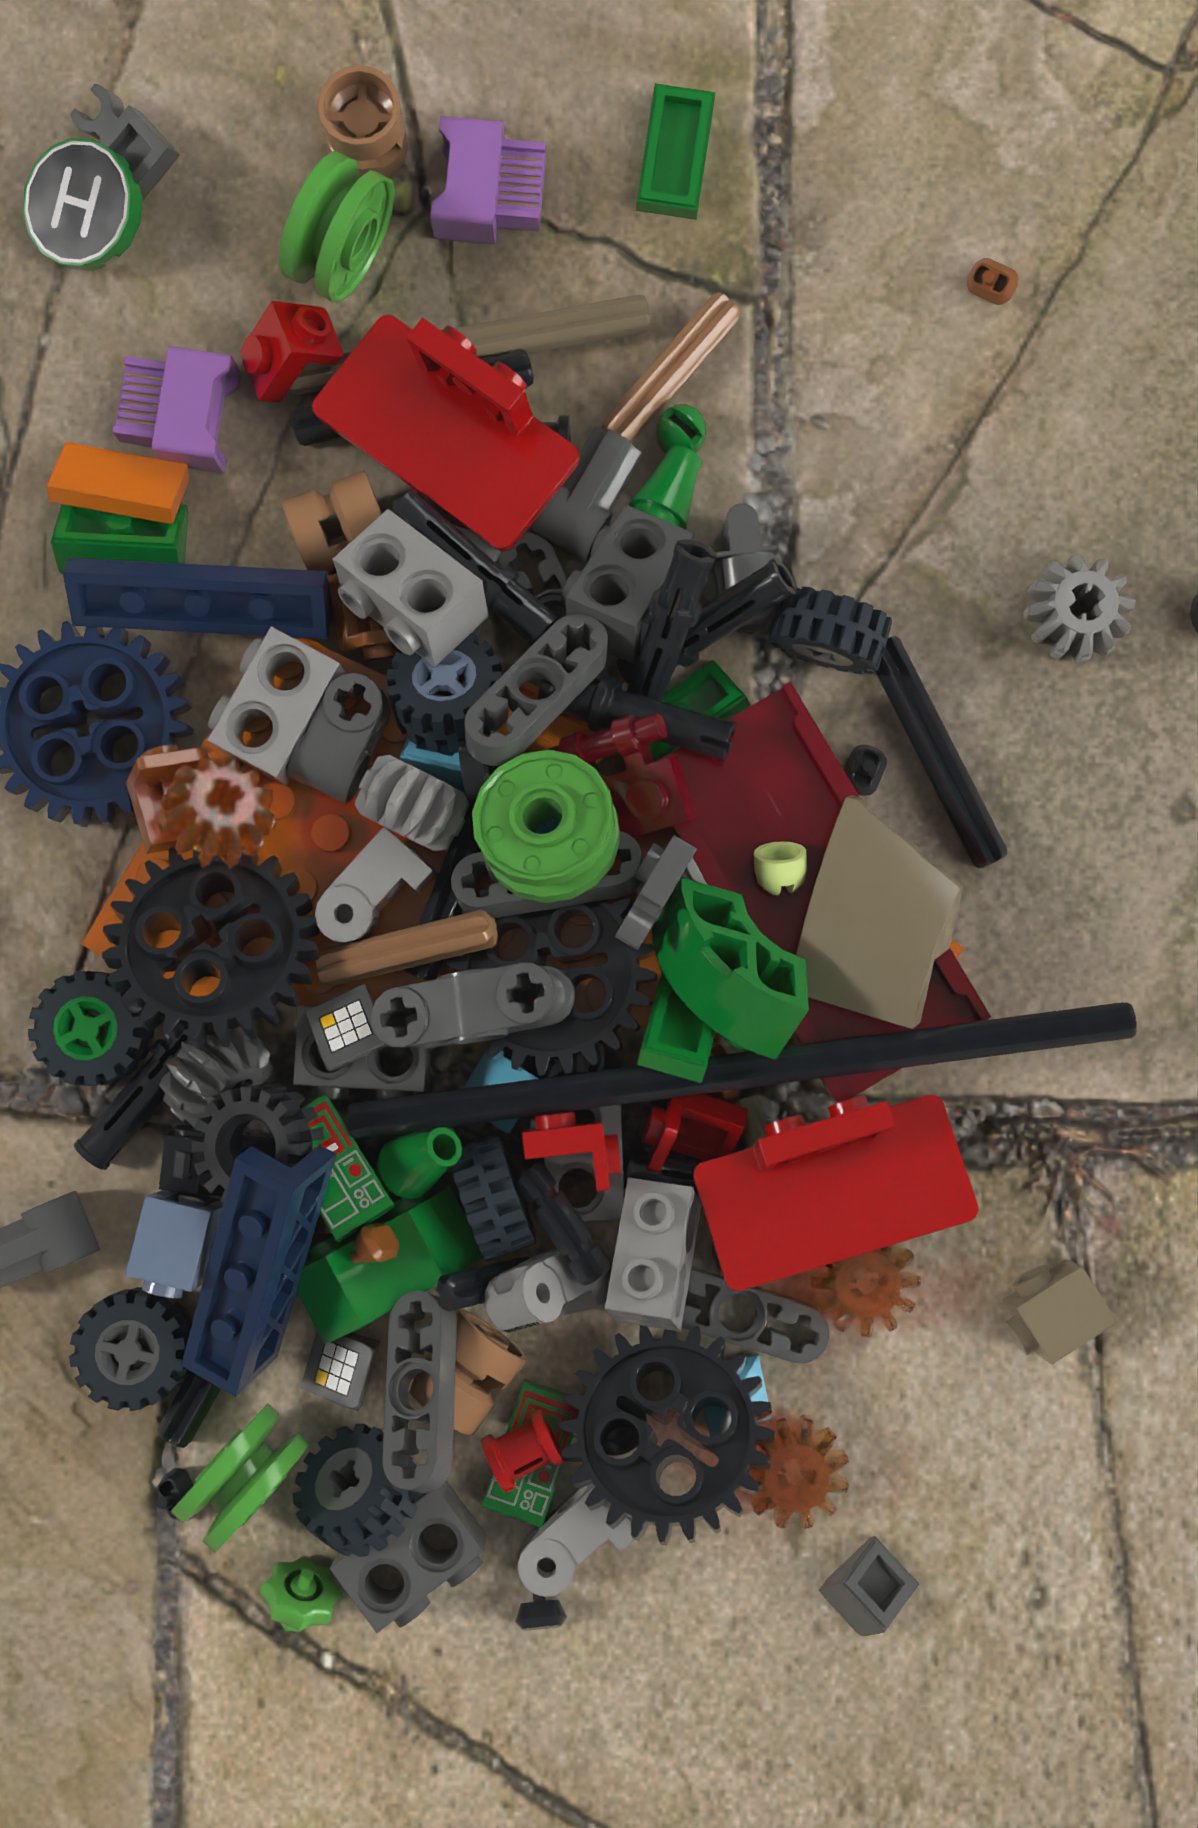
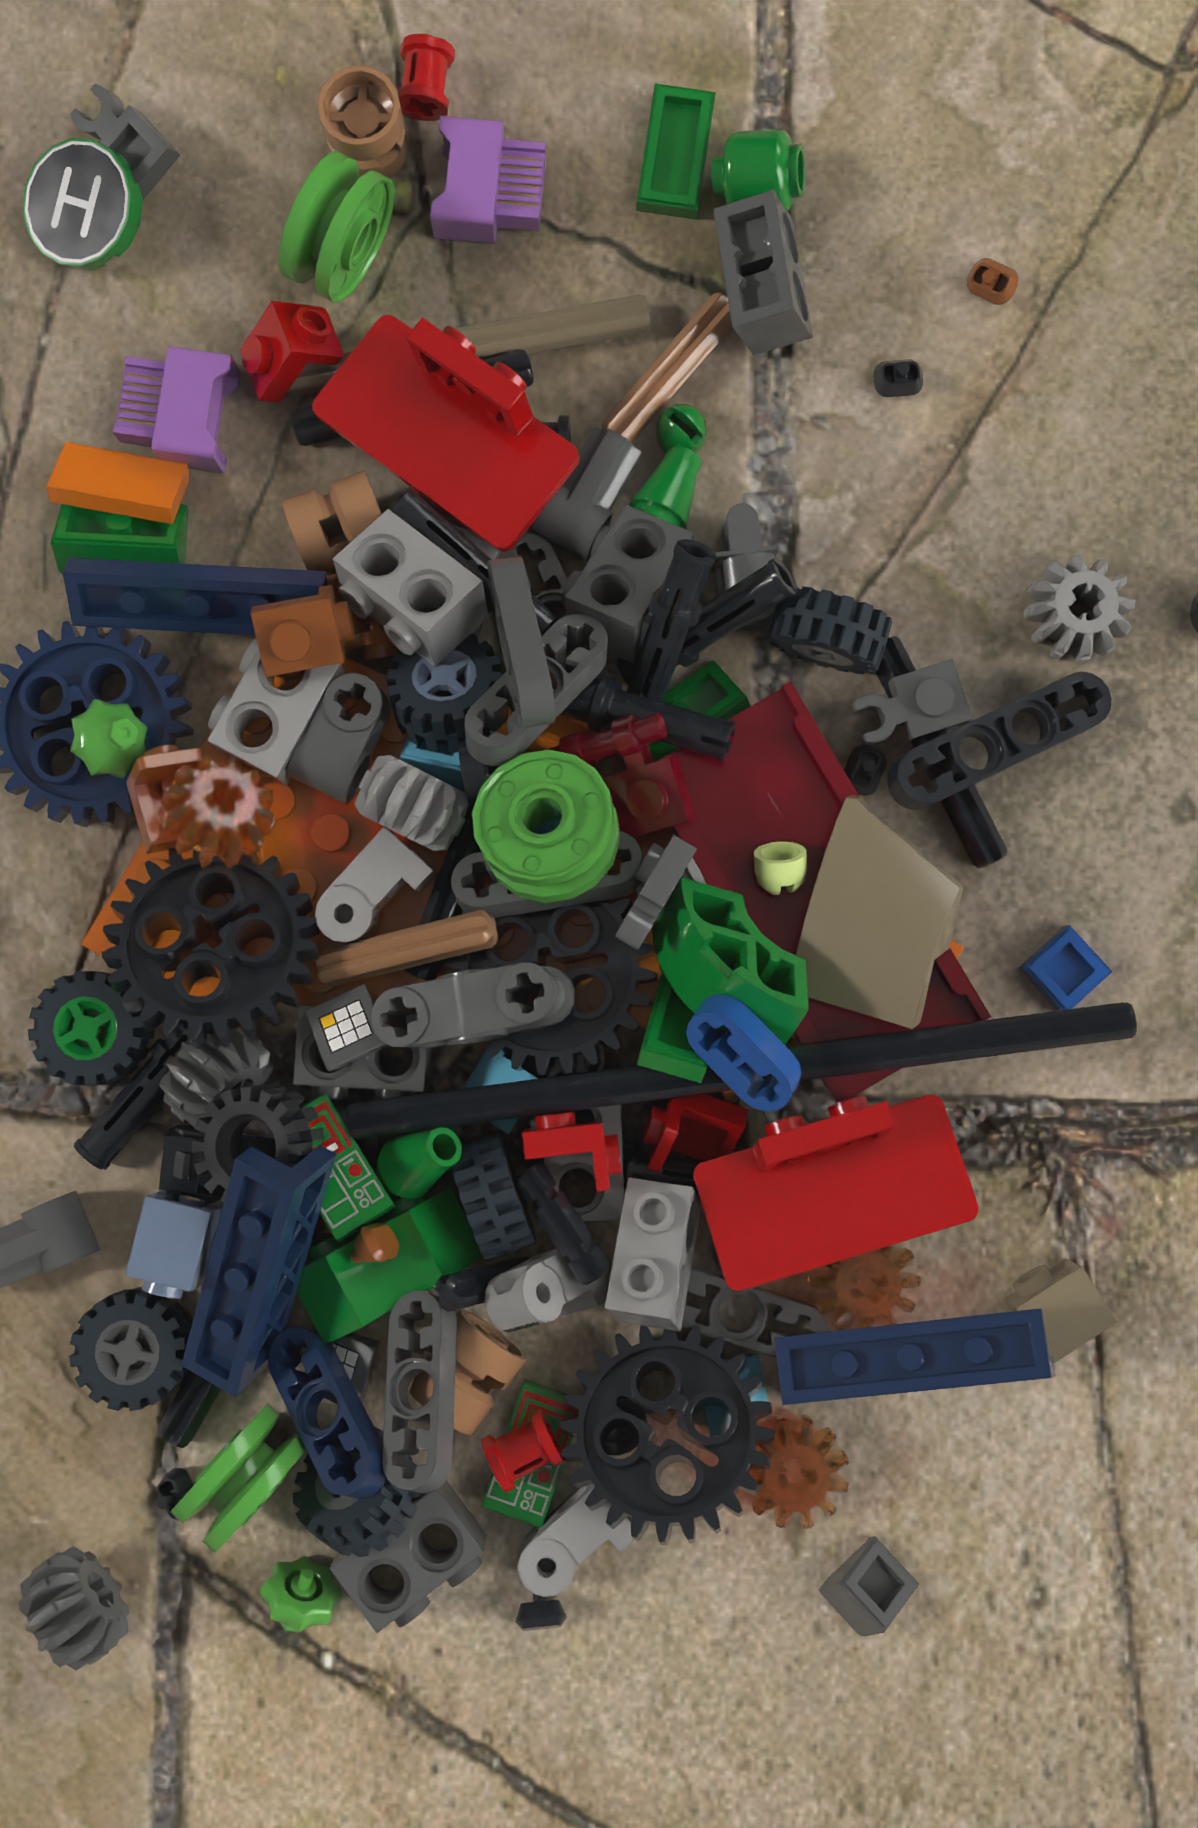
none -> dark grey gear [18,1546,129,1671]
none -> bright green piece [70,699,148,779]
none -> dark orange bracket [250,585,355,677]
none -> dark blue beam [268,1326,387,1499]
none -> red bush [397,34,455,121]
none -> dark grey beam [487,556,555,728]
none -> blue beam [686,994,802,1111]
none -> green head [711,128,805,211]
none -> dark grey brick [713,190,813,355]
none -> dark blue fence [774,1308,1056,1405]
none -> dark grey plate [850,659,973,746]
none -> black rock [873,359,923,397]
none -> black beam [887,671,1112,810]
none -> blue tile [1018,925,1112,1011]

